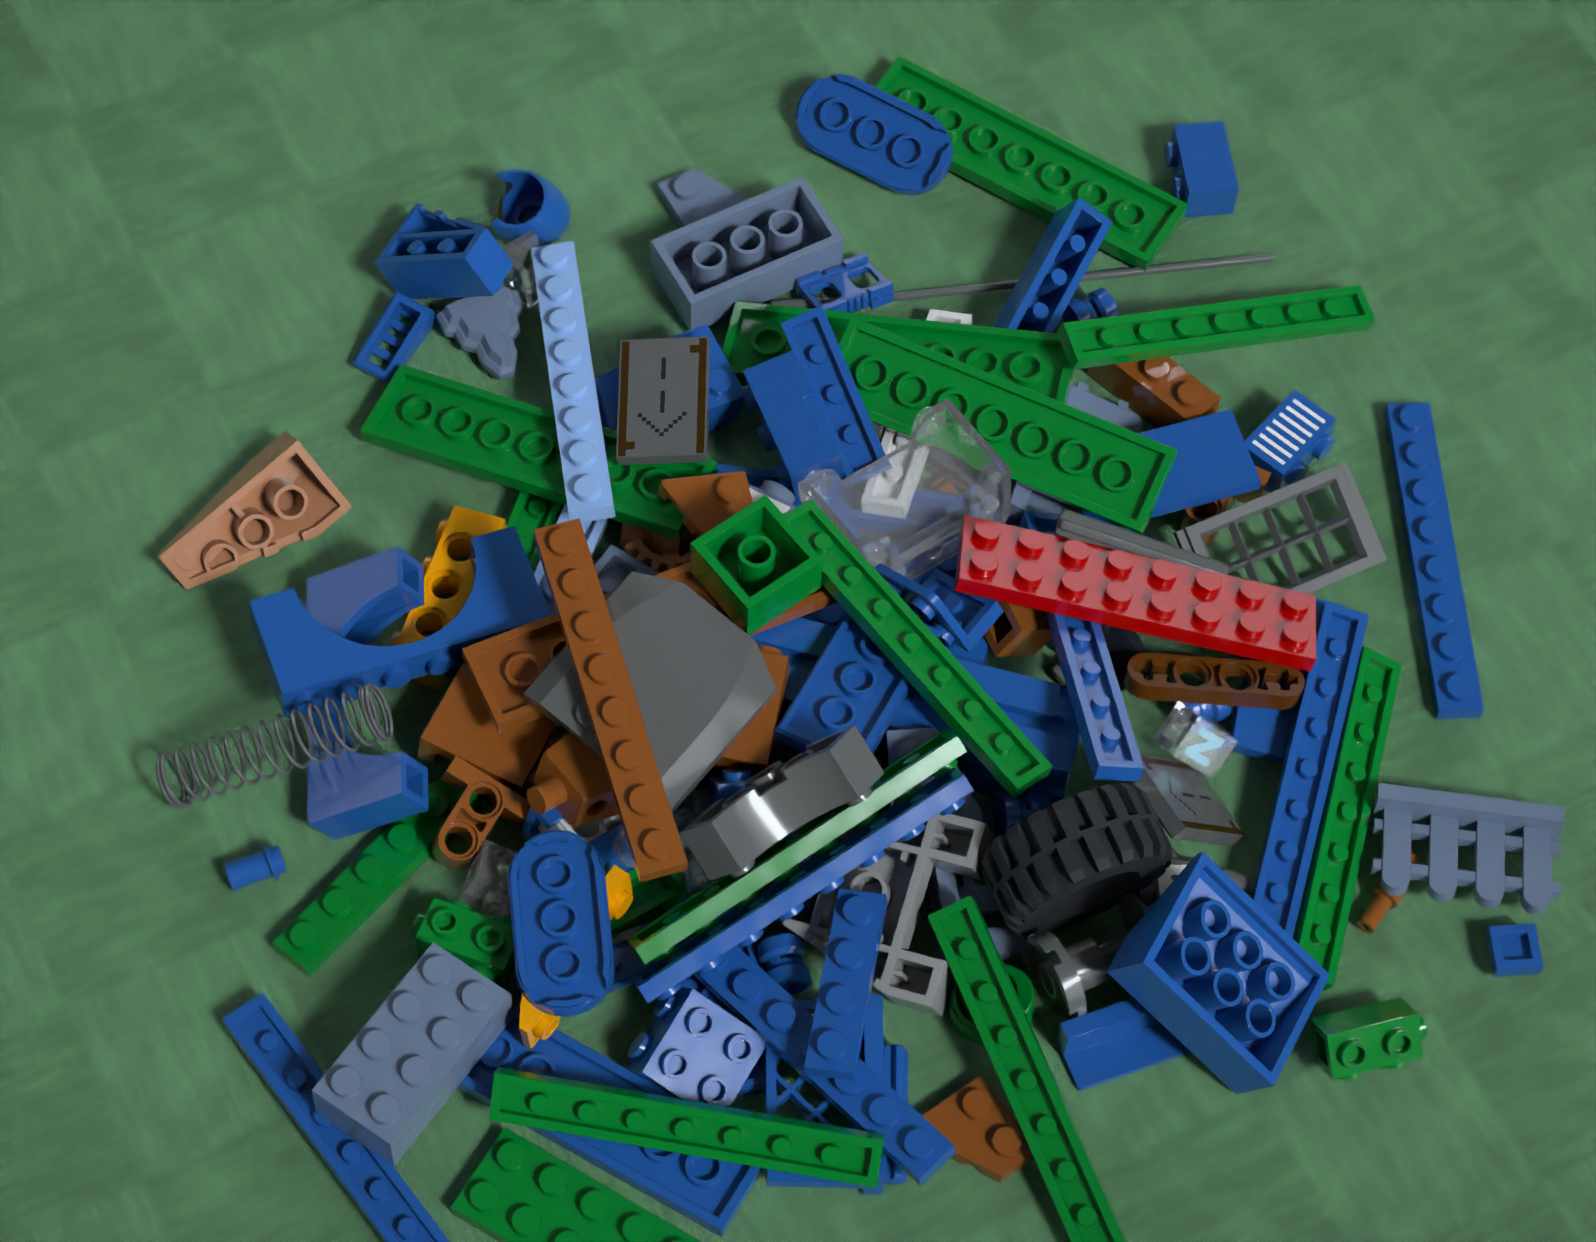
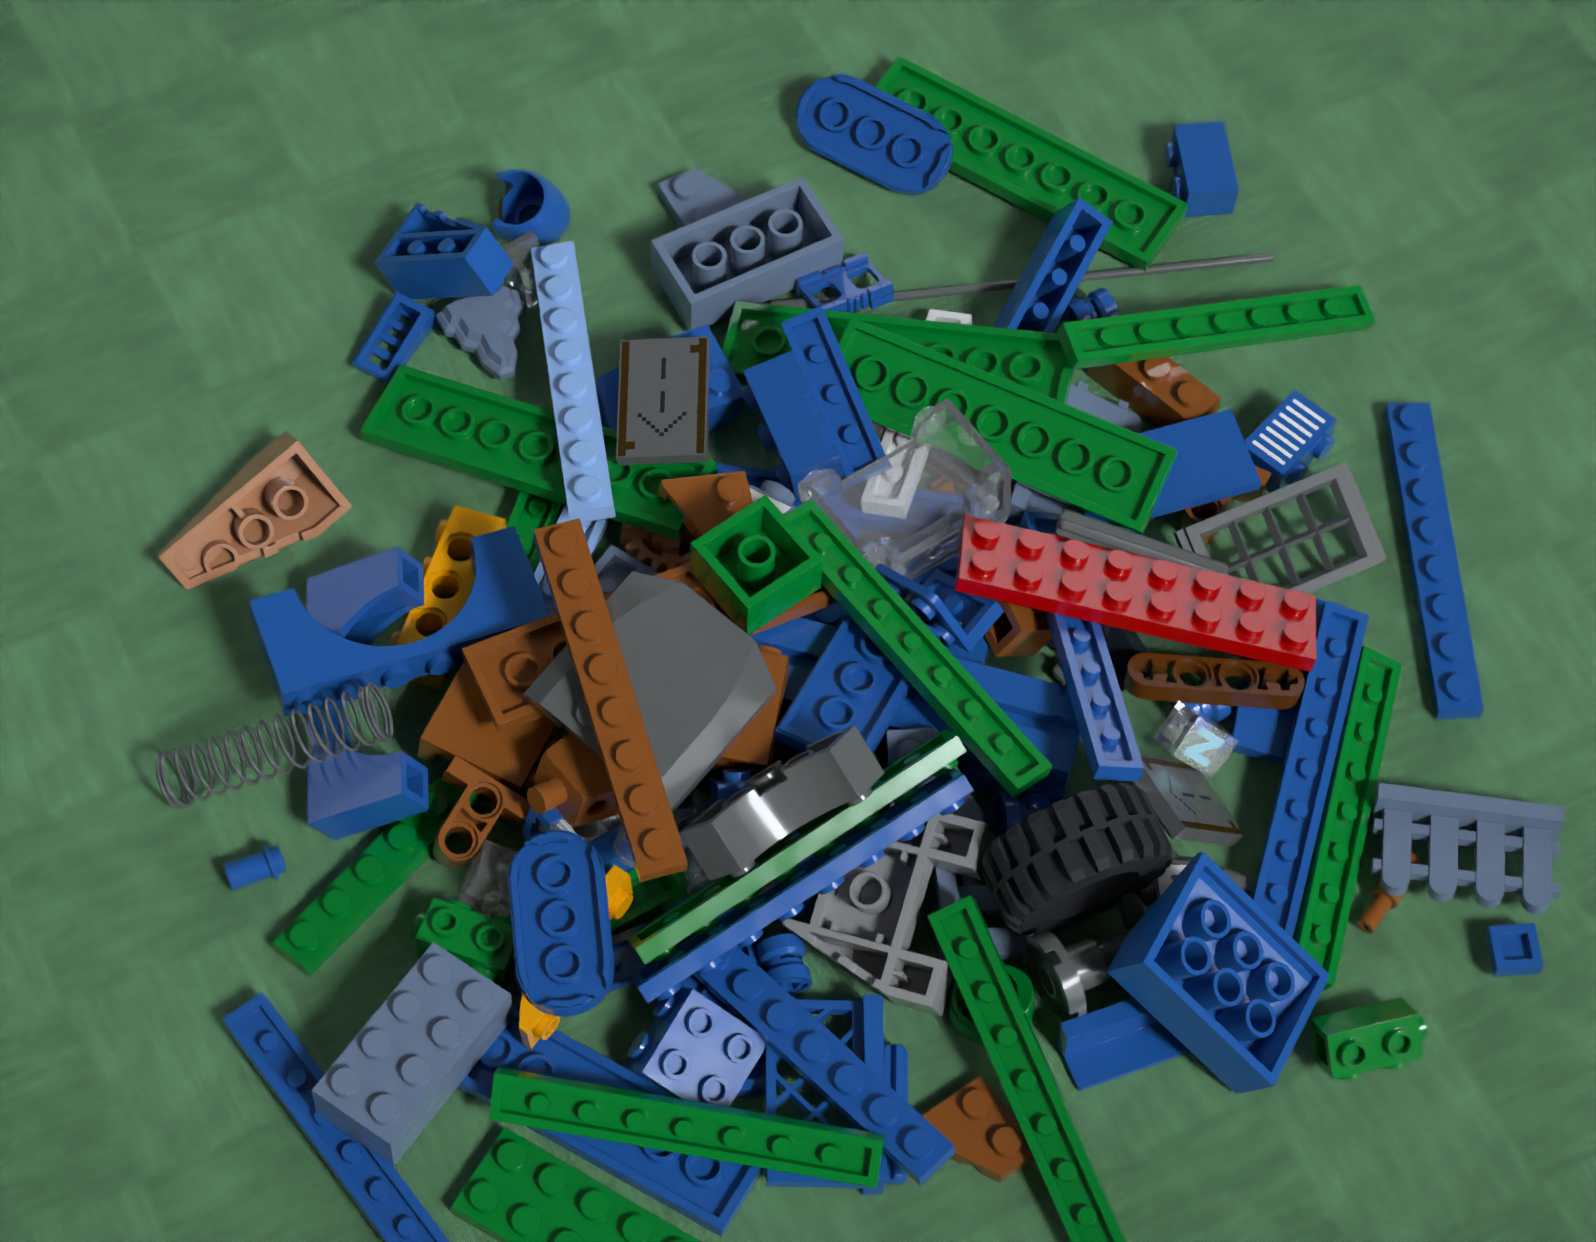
blue plate [804,889,888,1081] -> none

